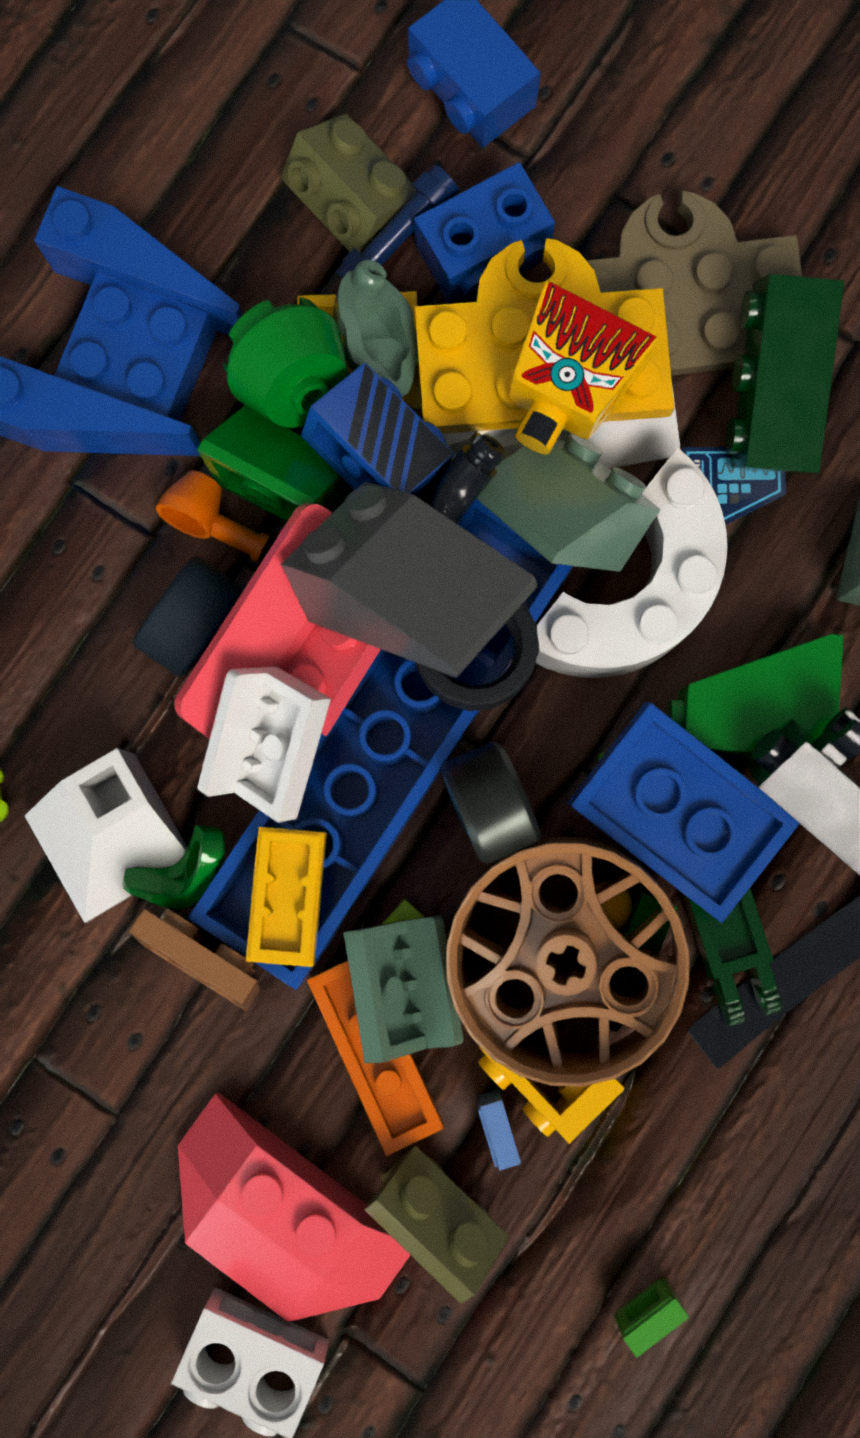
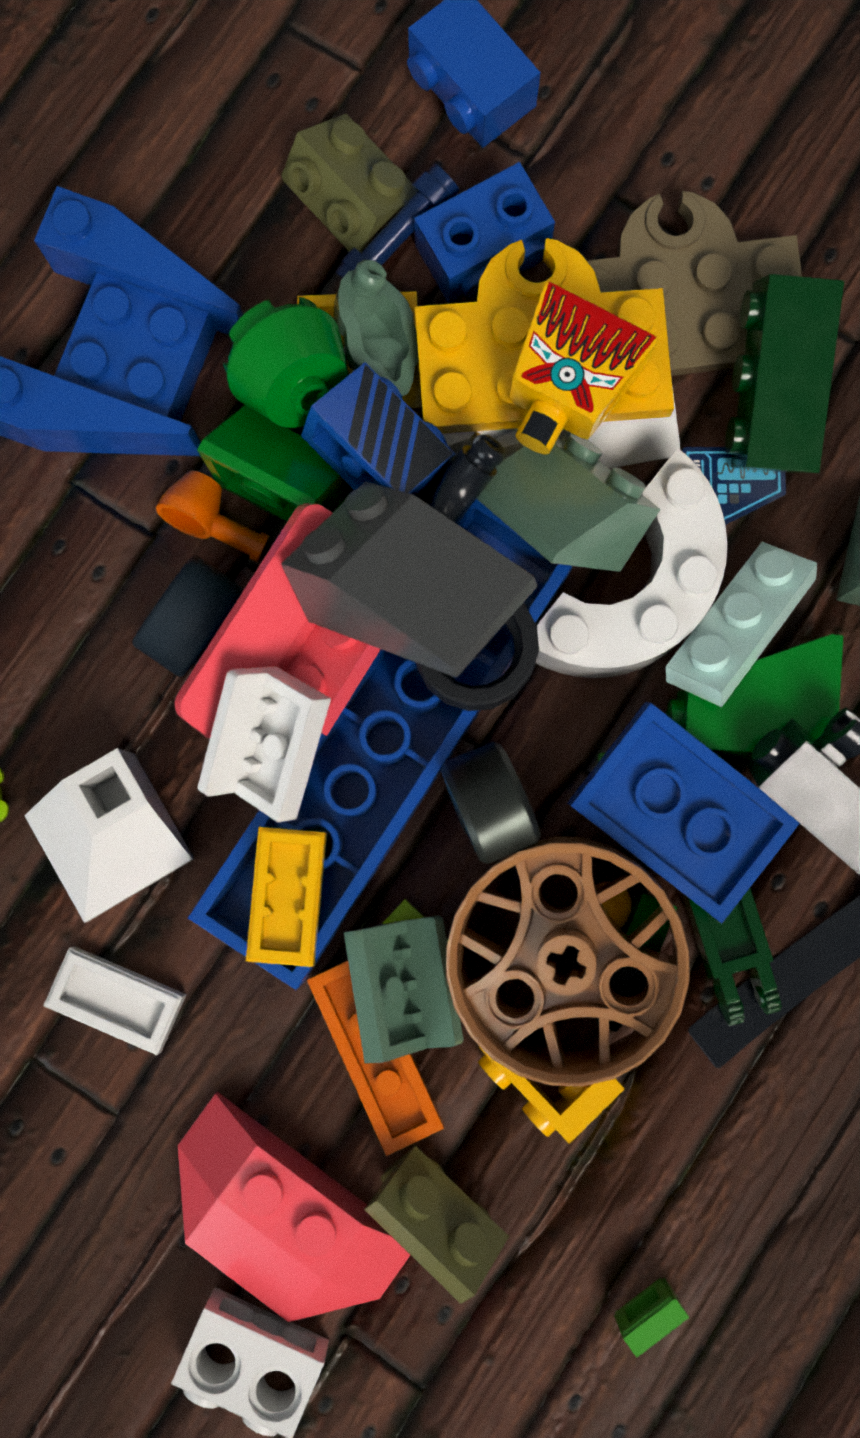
green hair [122,825,226,911] -> none
medium nougat plate [129,909,260,1011] -> none
medium blue tile [476,1089,521,1171] -> none
none -> white tile [43,946,187,1055]
none -> light aqua plate [665,542,817,707]

